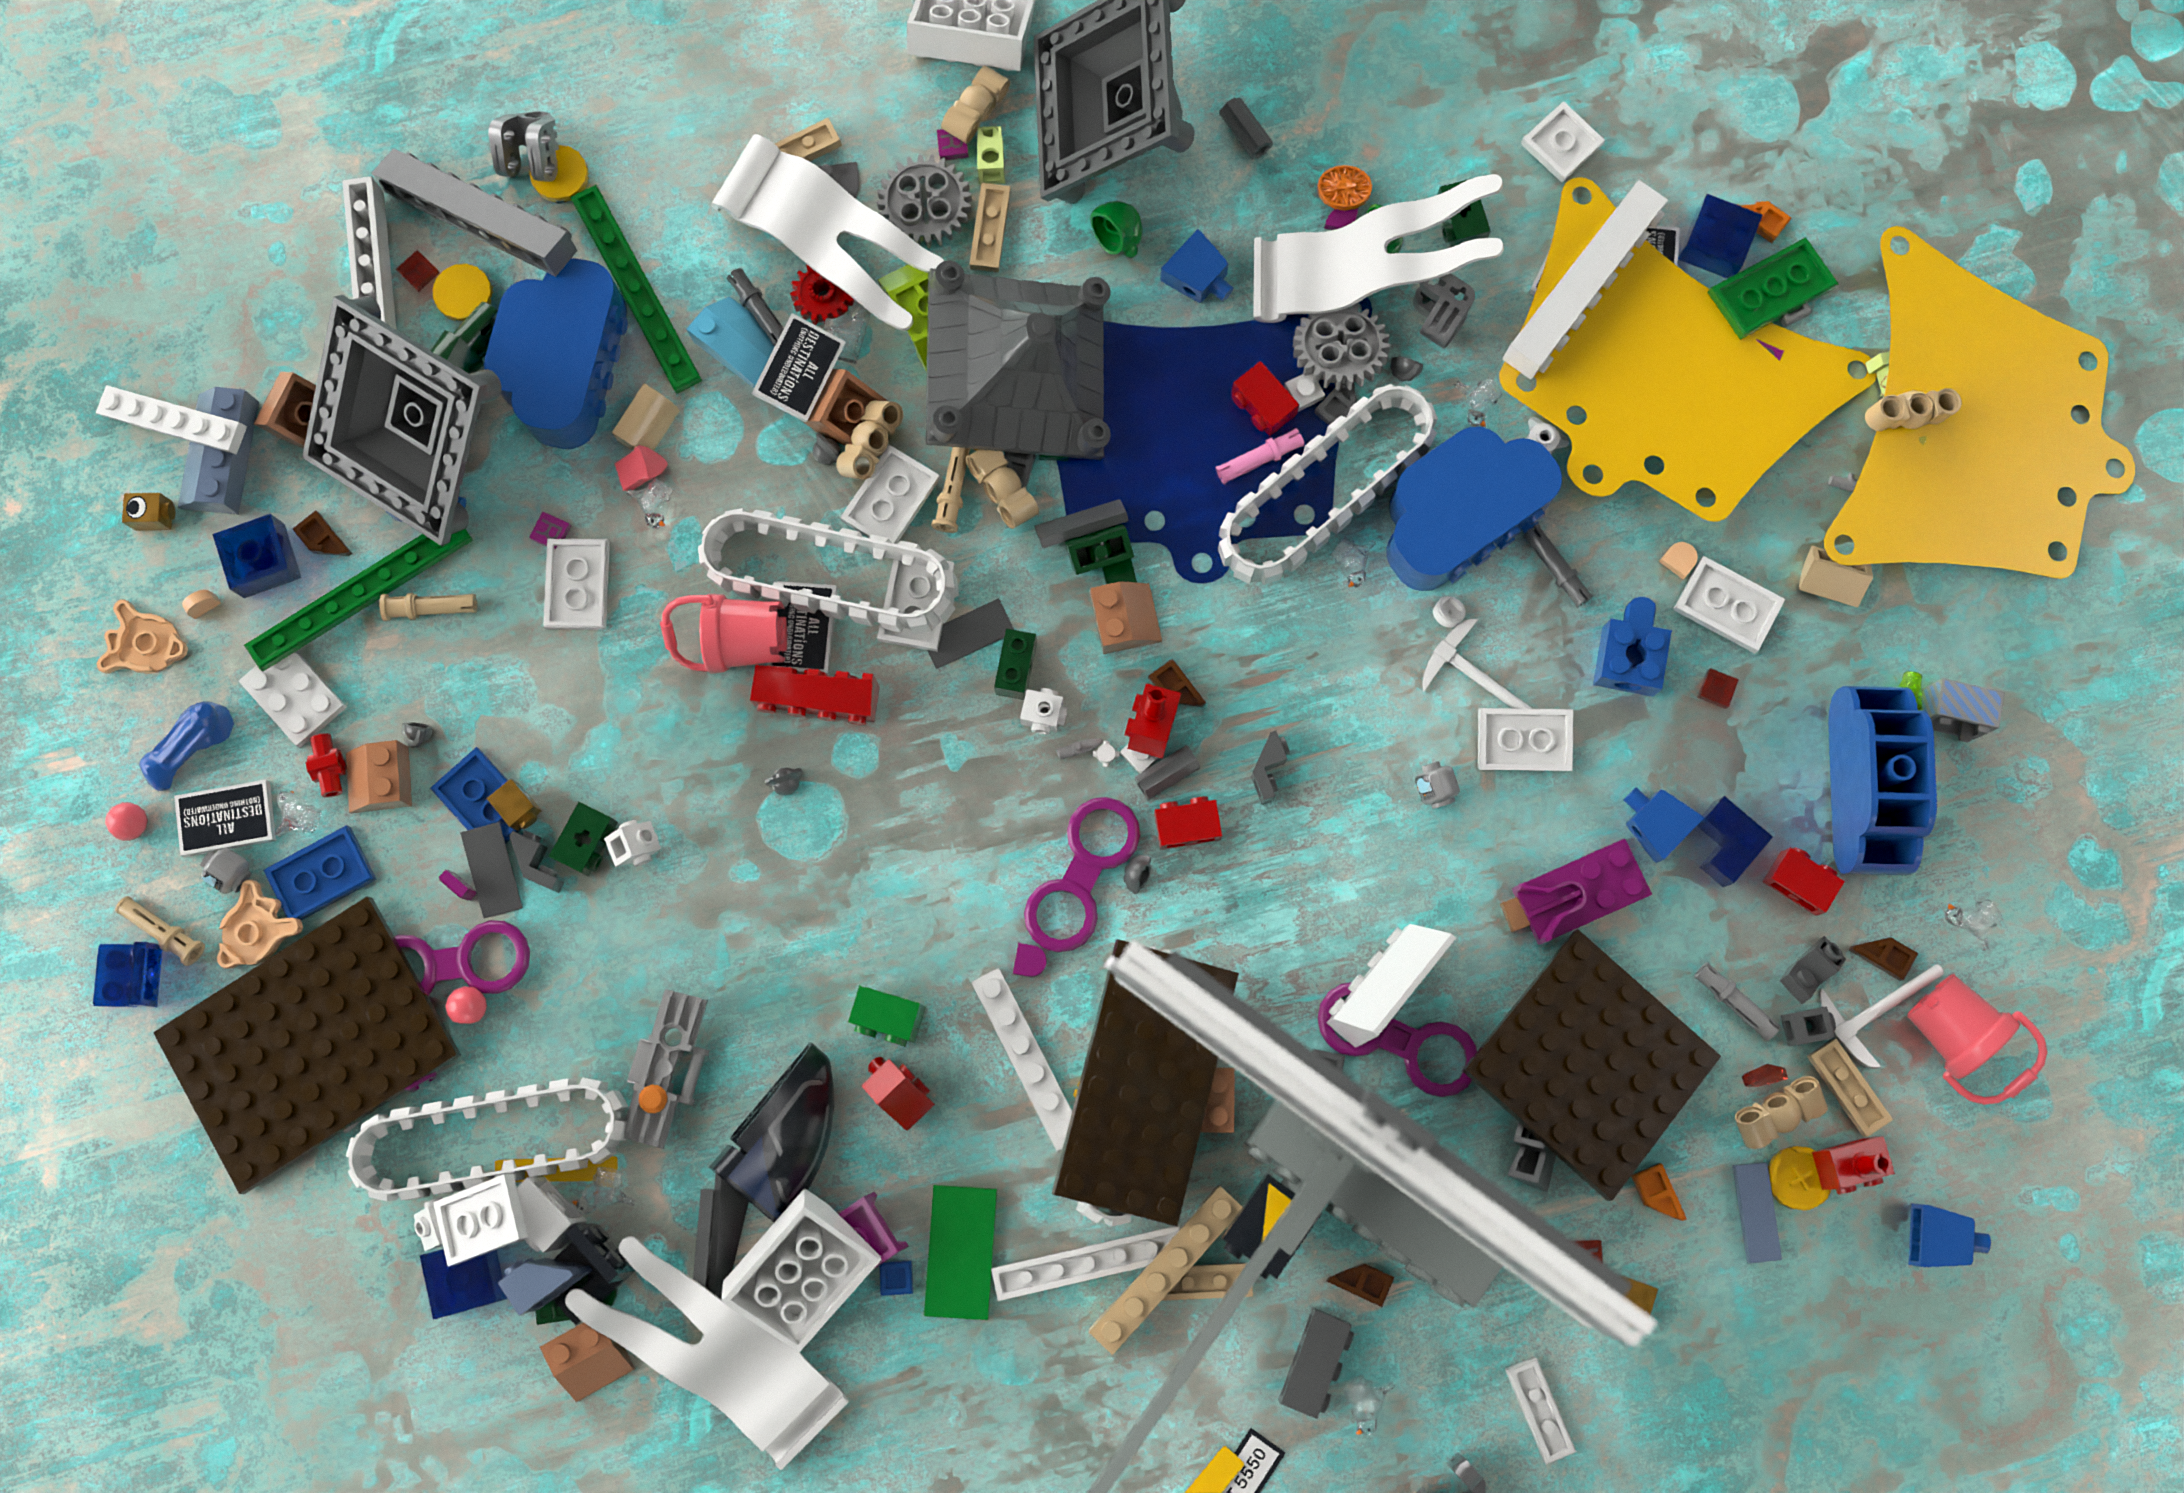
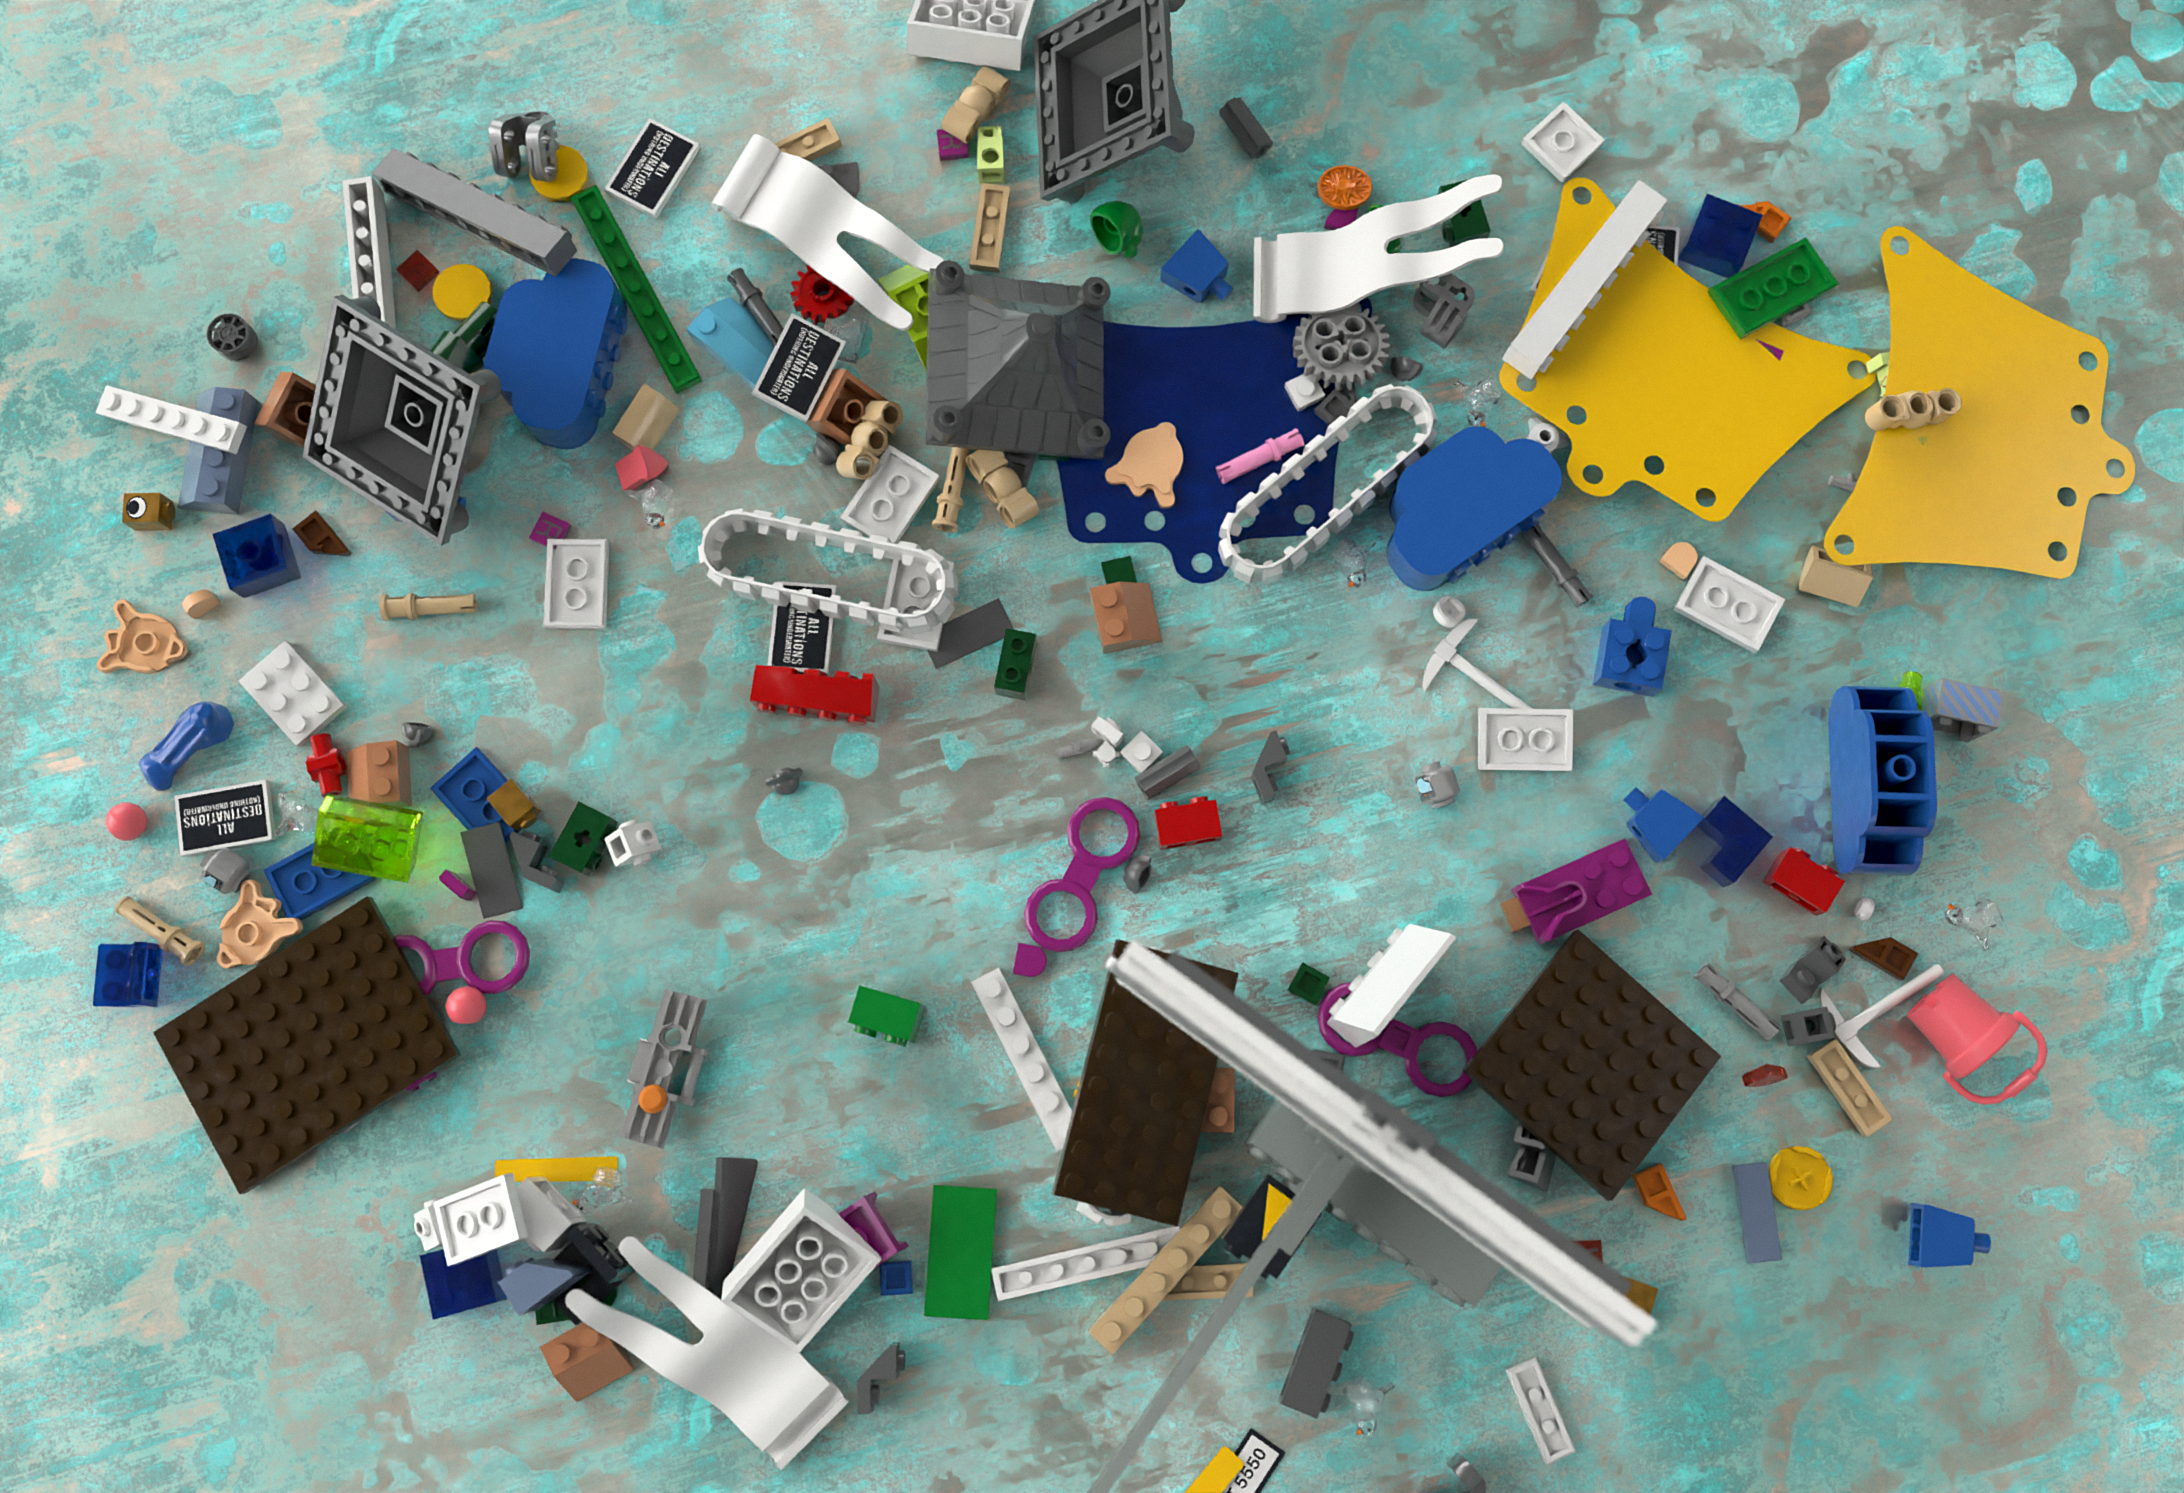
green tile [244,529,473,672] -> none
white piece [346,1077,629,1201] -> none
coral piece [660,594,787,674] -> none
black panel [709,1042,834,1222] -> none
red brick [861,1057,935,1131] -> none
light grey gear [877,154,972,248] -> none
white brick [1020,688,1068,735] -> none
dark grey tile [1034,499,1129,548] -> none
dark green brick [1064,524,1134,575] -> none
red brick [1124,683,1181,759] -> none
reddish brown tile [1148,658,1206,707] -> none
red brick [1231,361,1300,436] -> none
reddish brown tile [1327,1263,1395,1307] -> none
clear red tile [1697,668,1739,709] -> none
tan piece [1735,1076,1828,1149] -> none
red brick [1812,1136,1895,1194] -> none
none -> dark grey wheel [207,313,258,361]
none -> clear neon green brick [311,794,424,883]
none -> black tile [605,118,701,219]
none -> dark grey slope [857,1342,905,1414]
none -> white plate [1091,716,1123,749]
none -> light nougat tile [1105,422,1183,509]
none -> dark green tile [1287,962,1330,1006]
none -> white piece [1854,897,1875,920]

